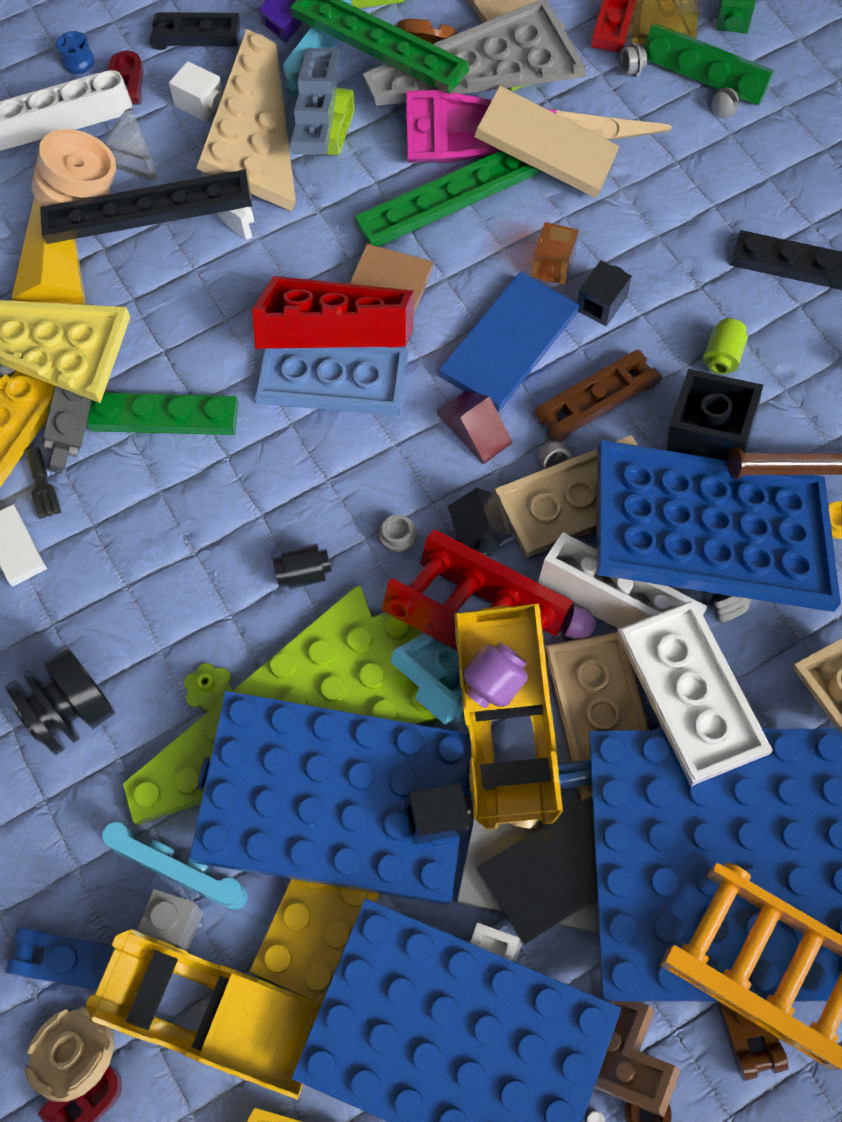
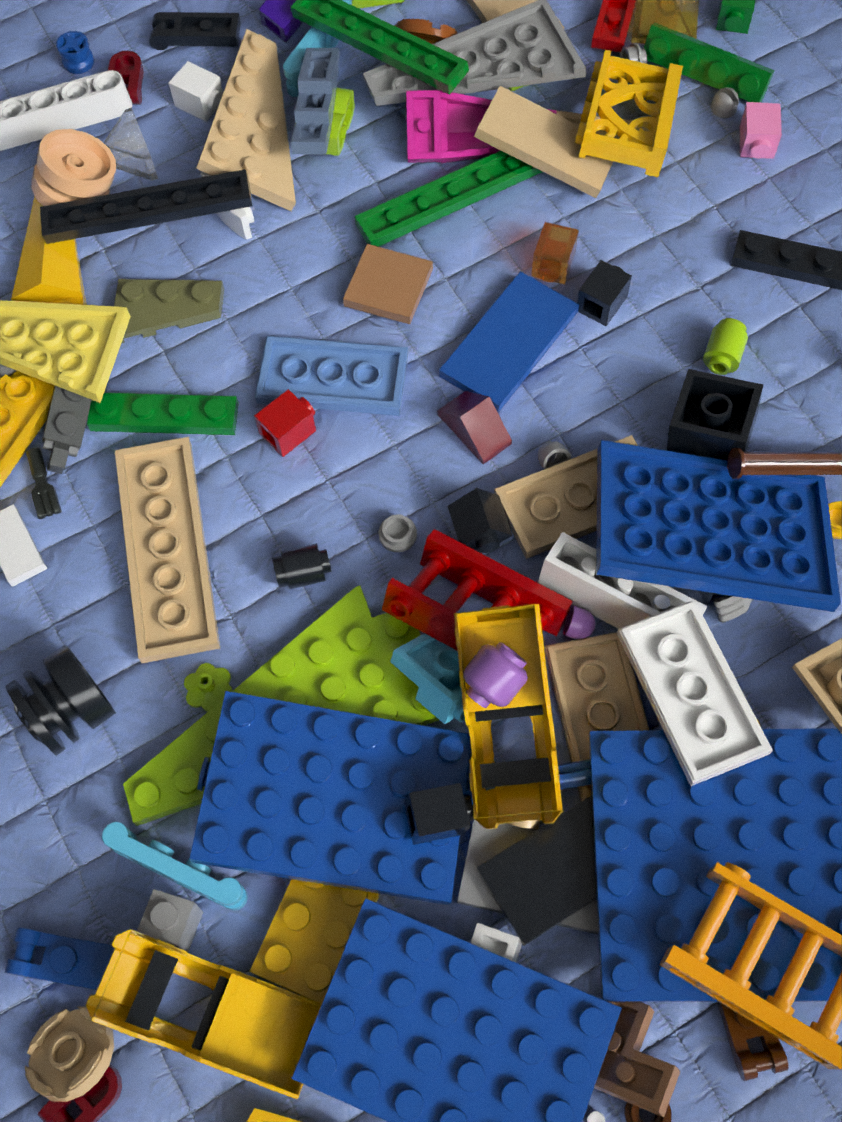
red wedge [252,276,414,349] -> none
reddish brown plate [533,349,662,443] -> none
none -> olive wing [114,279,224,344]
none -> tan plate [115,437,220,663]
none -> red brick [254,389,316,457]
none -> yellow fence [575,50,683,177]
none -> bright pink brick [740,102,782,159]

